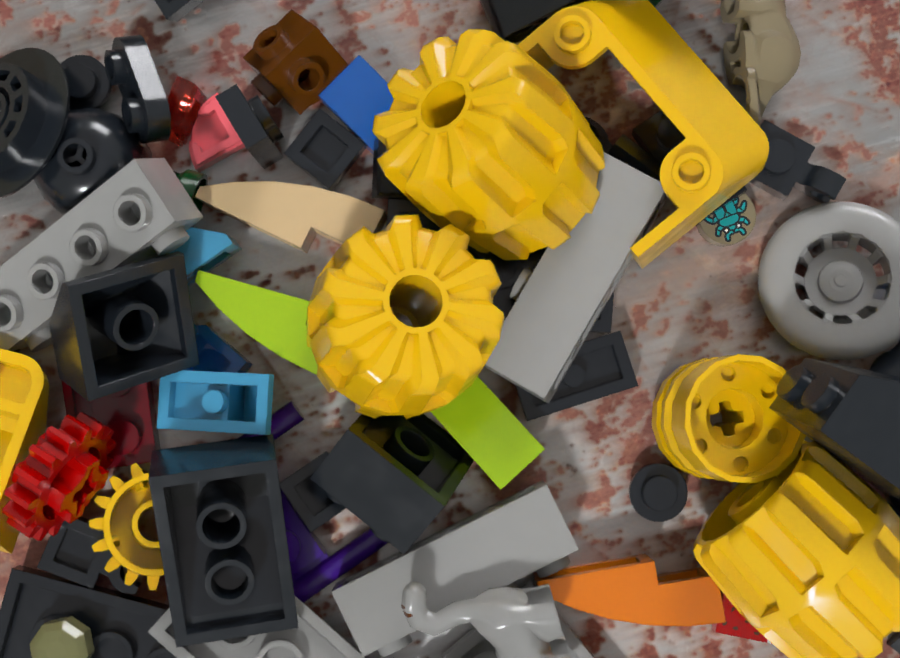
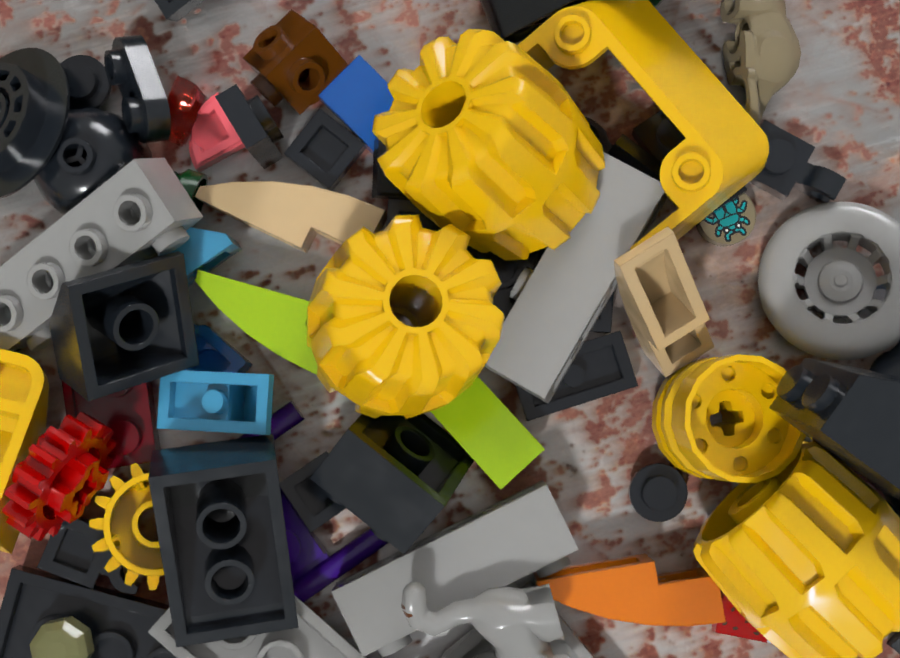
none -> tan slope [614,227,714,378]

